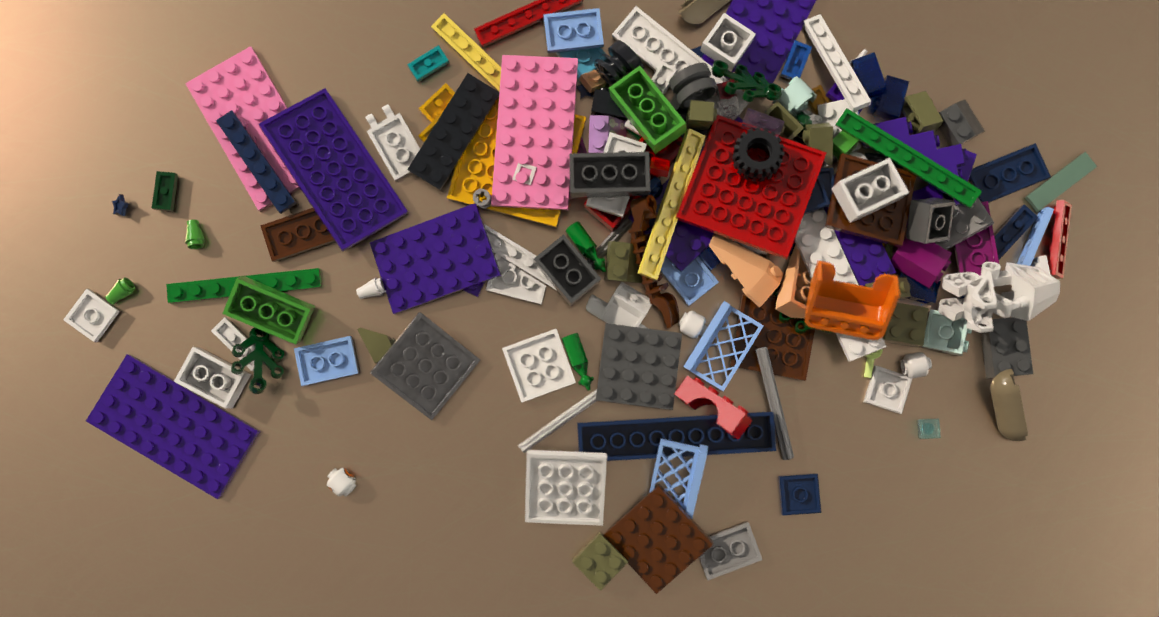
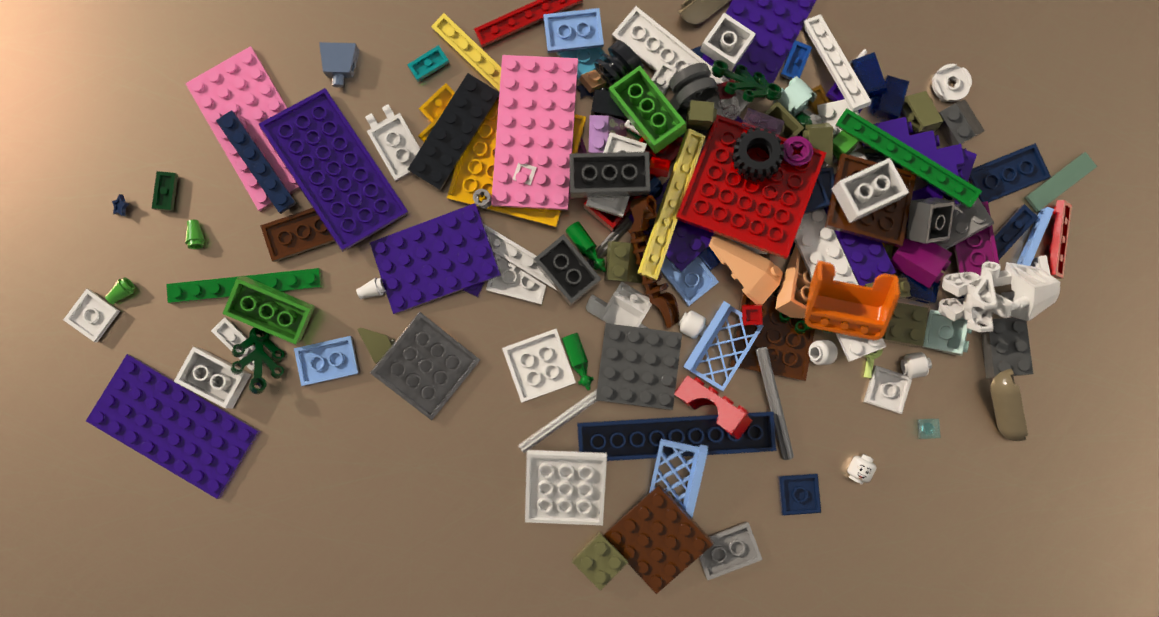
white head [327,468,356,497] -> none
none -> sand blue torso [320,42,359,88]
none -> red plate [742,304,763,325]
none -> magenta gear [783,136,813,167]
none -> white head [809,340,838,365]
none -> white head [847,454,877,485]
none -> white plate [932,64,972,102]

